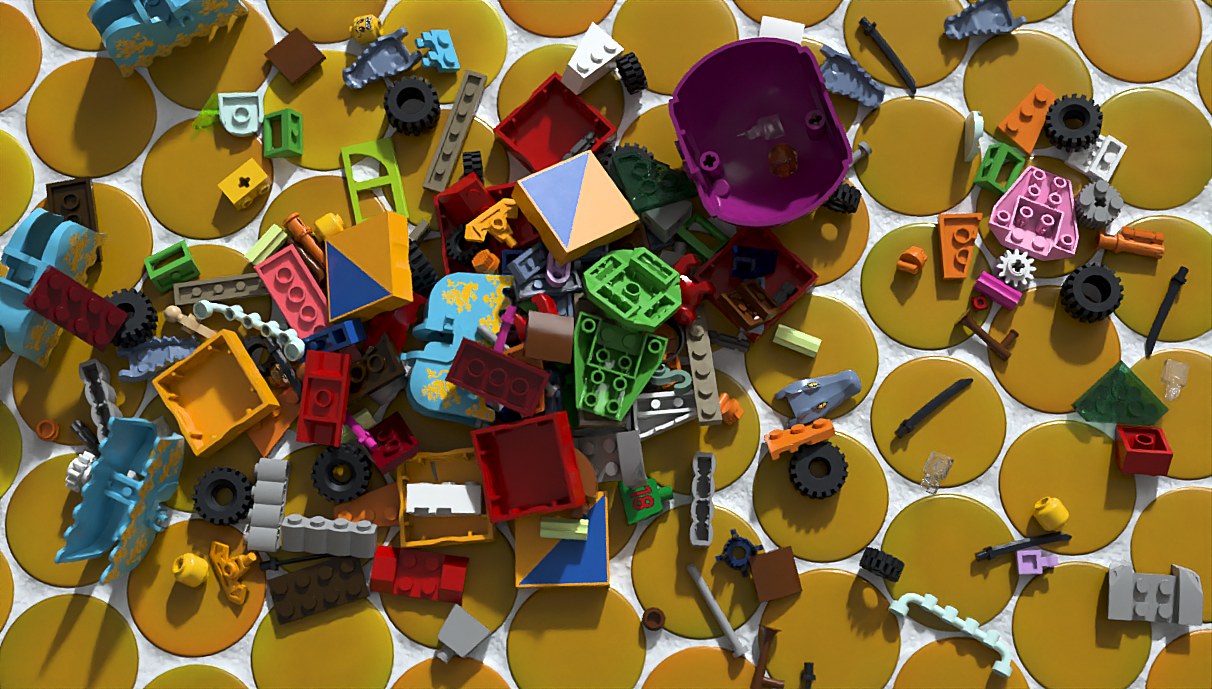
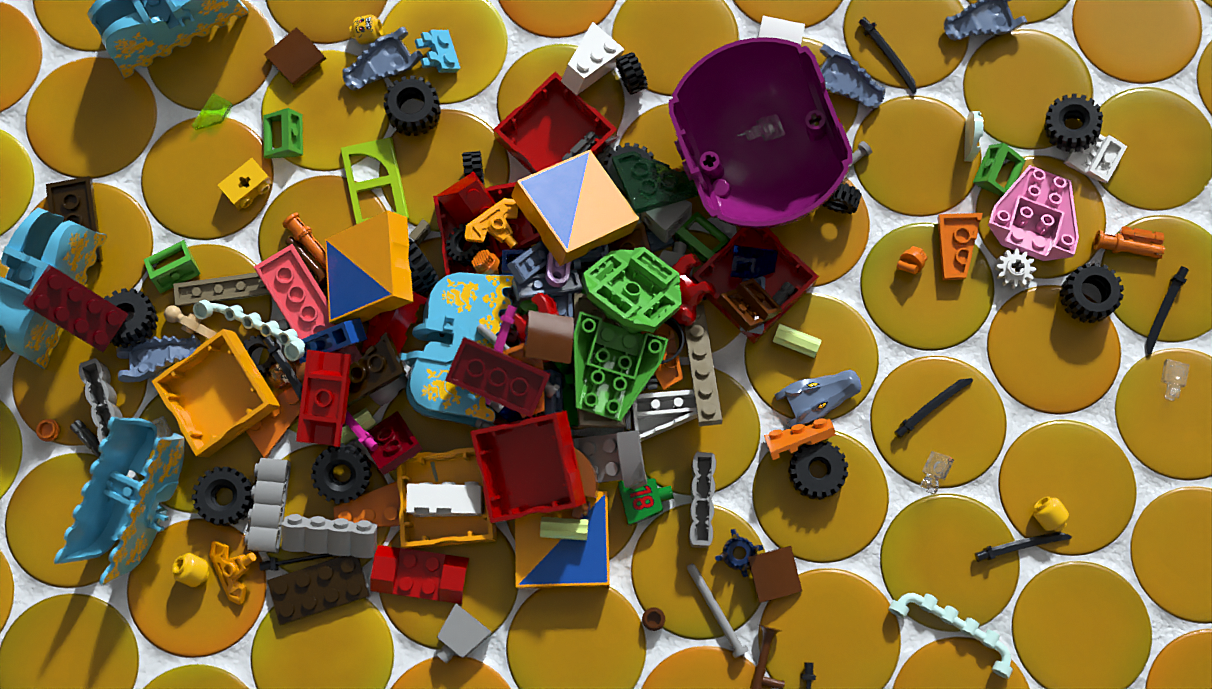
white gear [65,451,98,493] -> none
light aqua tile [218,92,264,137] -> none
yellowish green axle [244,224,289,266] -> none
yellow head [313,213,347,243] -> none
dark tan plate [423,69,487,194] -> none
sand green piece [649,363,692,395] -> none
dark grey axle [708,330,750,353] -> none
orange piece [719,392,744,426] -> none
clear orange head [768,143,798,178] -> none
black tyre [859,547,905,582] -> none
reddish brown piece [954,308,1019,361] -> none
red piece [970,294,989,313] -> none
dark pink axle [973,271,1022,311] -> none
orange wing [996,83,1056,157] -> none
lavender plate [1015,550,1058,575] -> none
clear green plate [1071,360,1169,426] -> none
light grey brick [1074,180,1124,230] -> none
light grey piece [1107,560,1203,626] -> none
red slope [1115,425,1173,477] -> none

